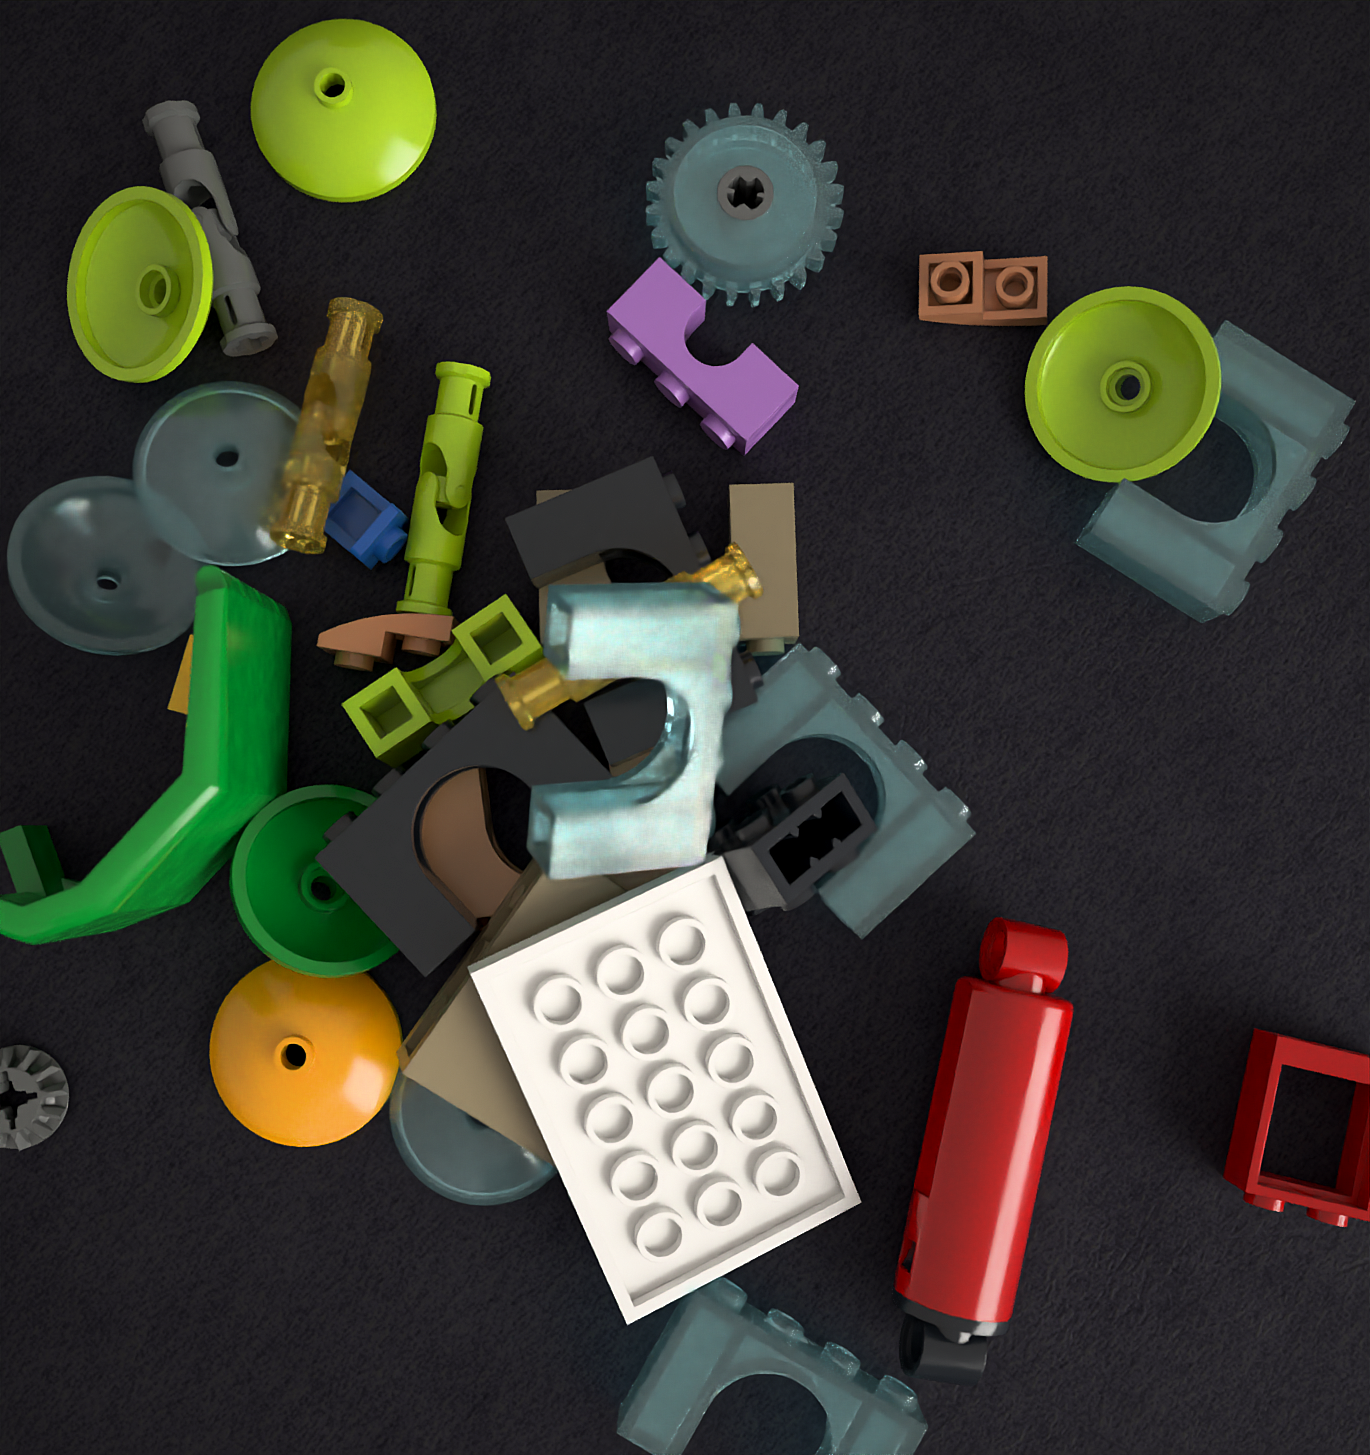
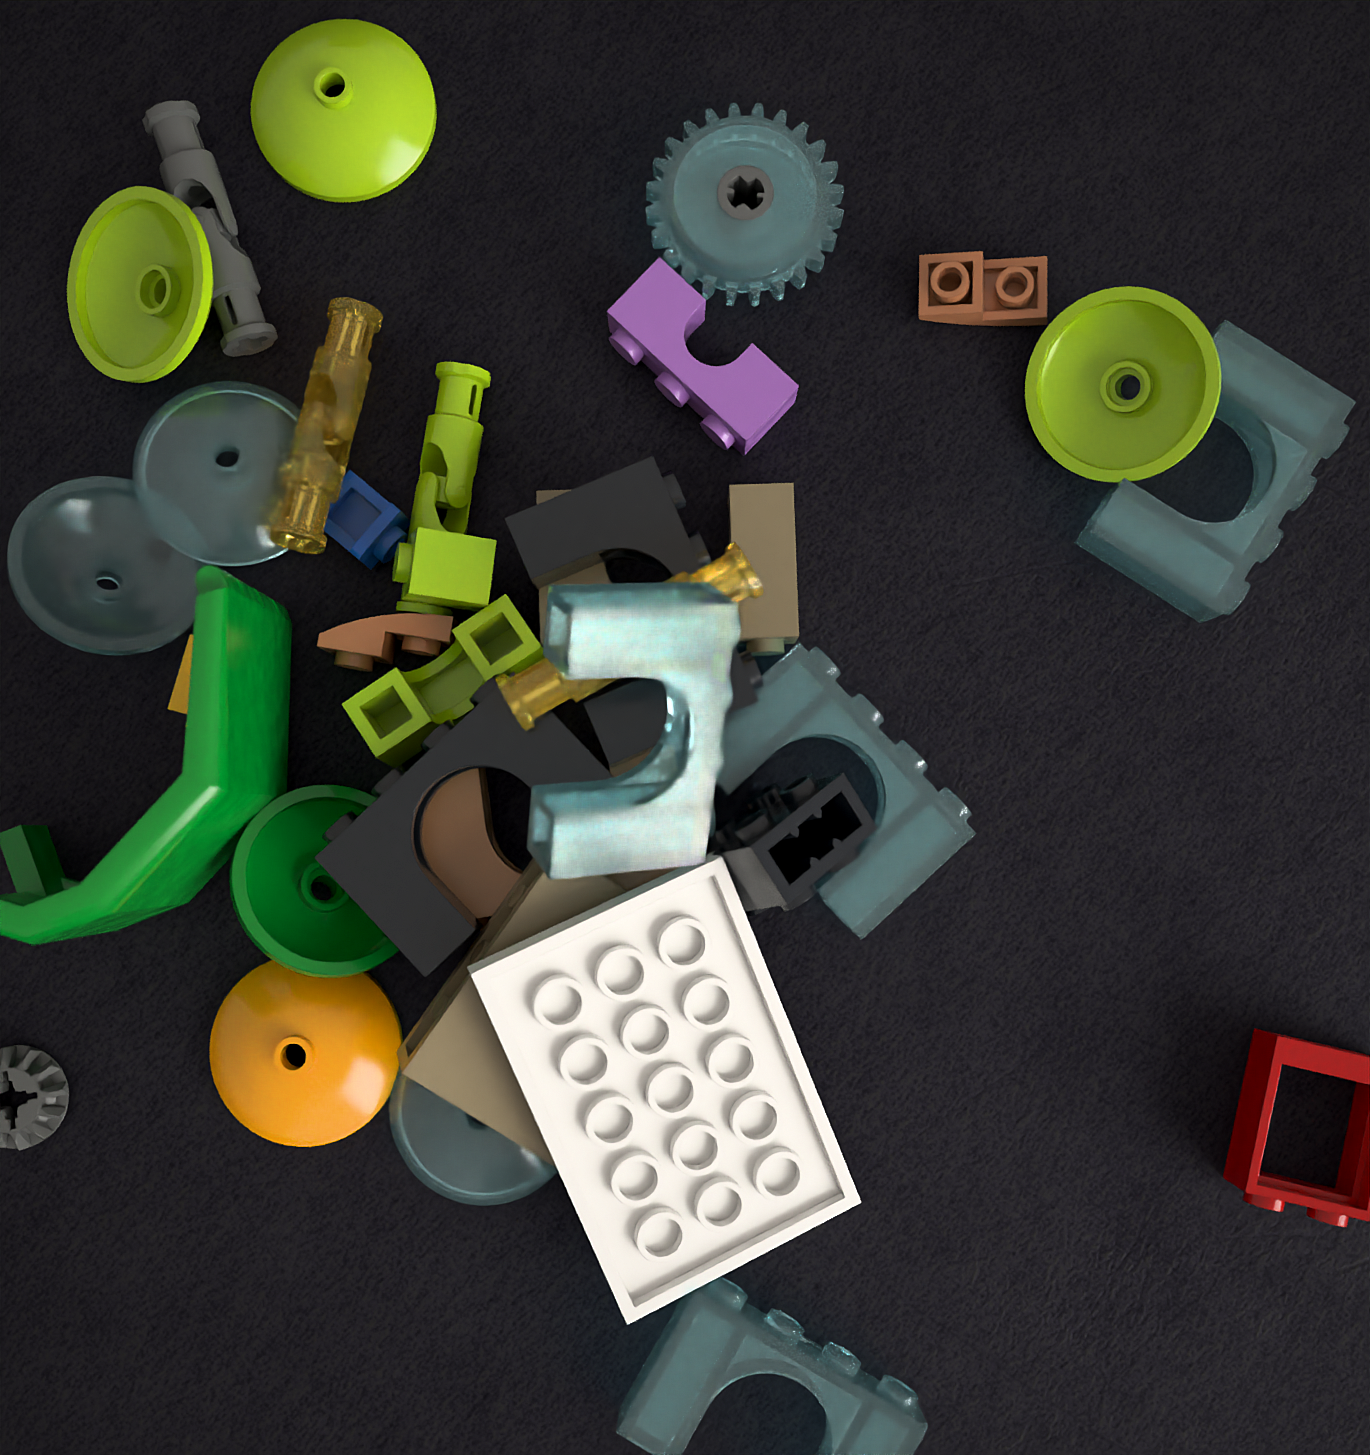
red piece [891,917,1074,1387] -> none
none -> lime brick [392,527,497,611]

